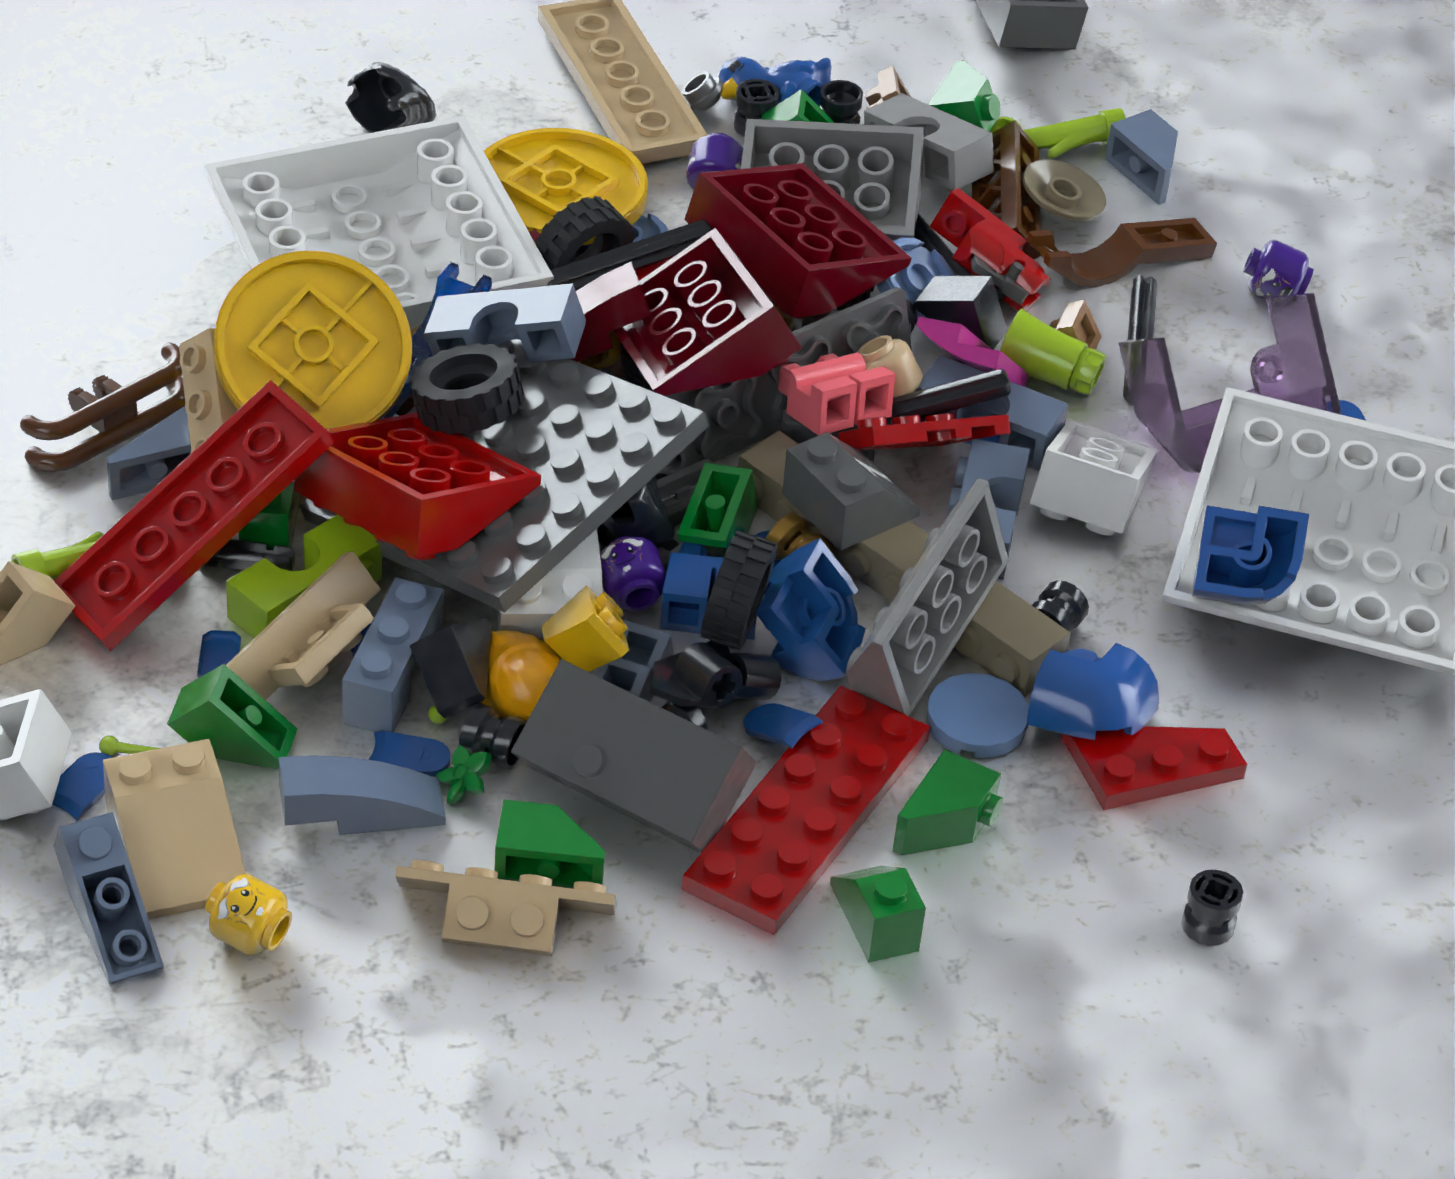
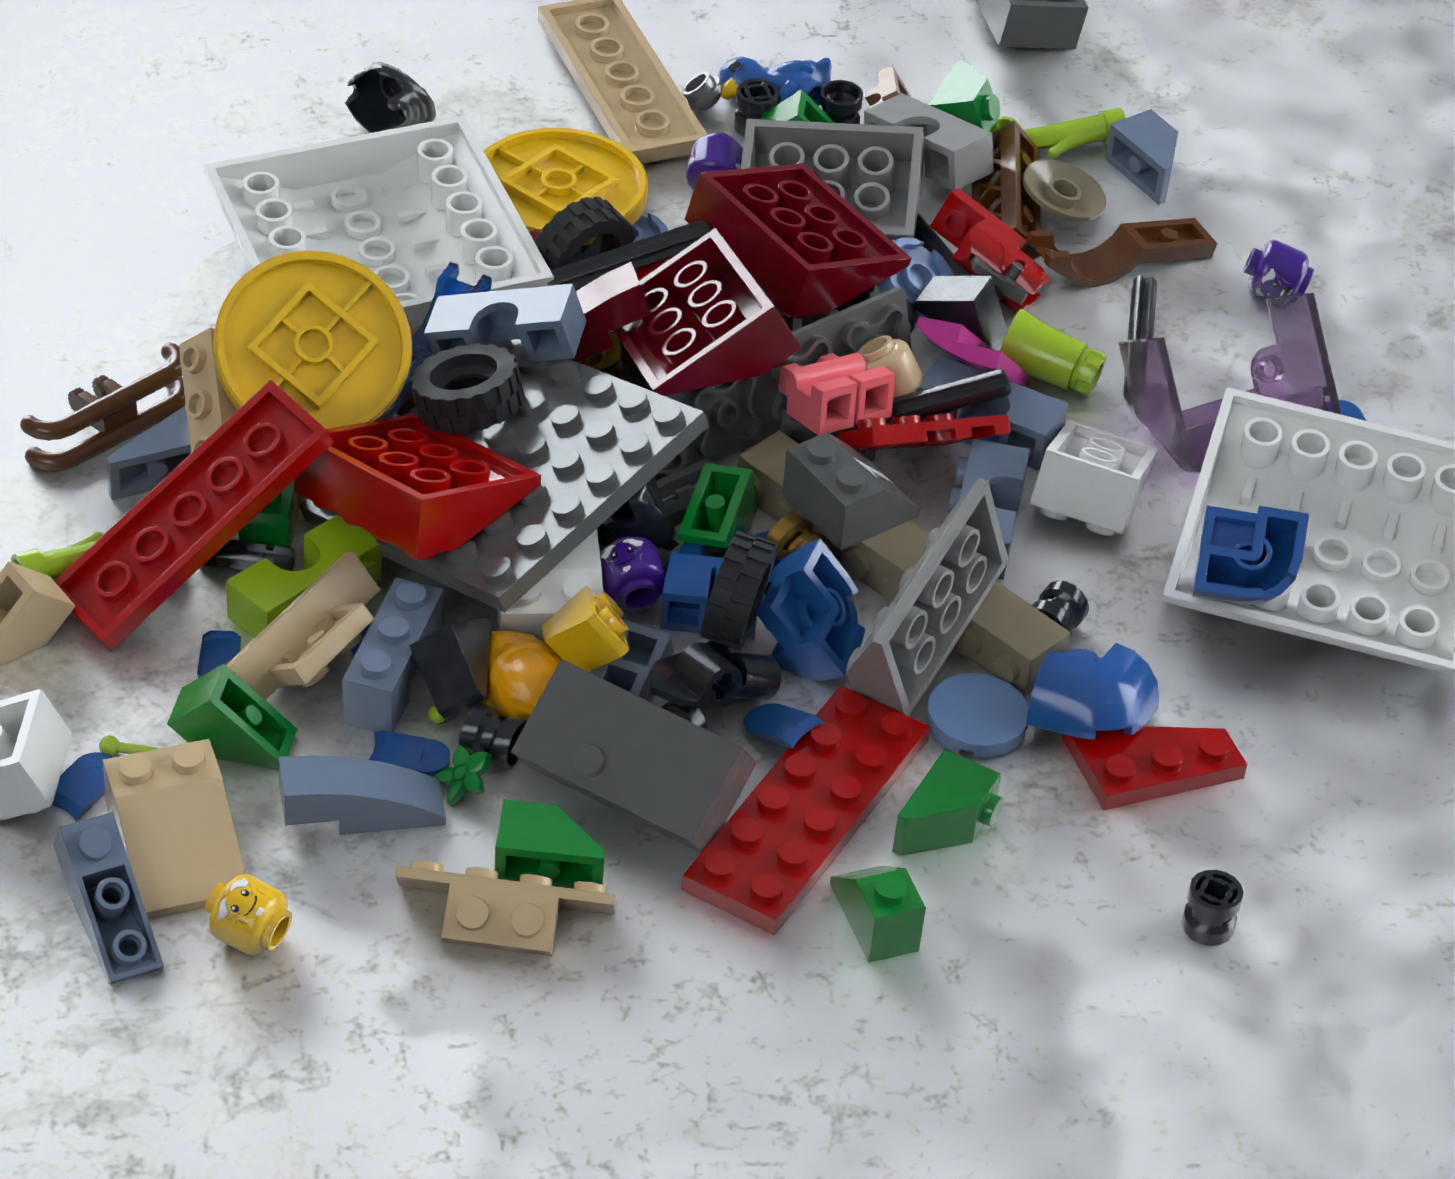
medium nougat tile [1049,300,1102,350] -> none

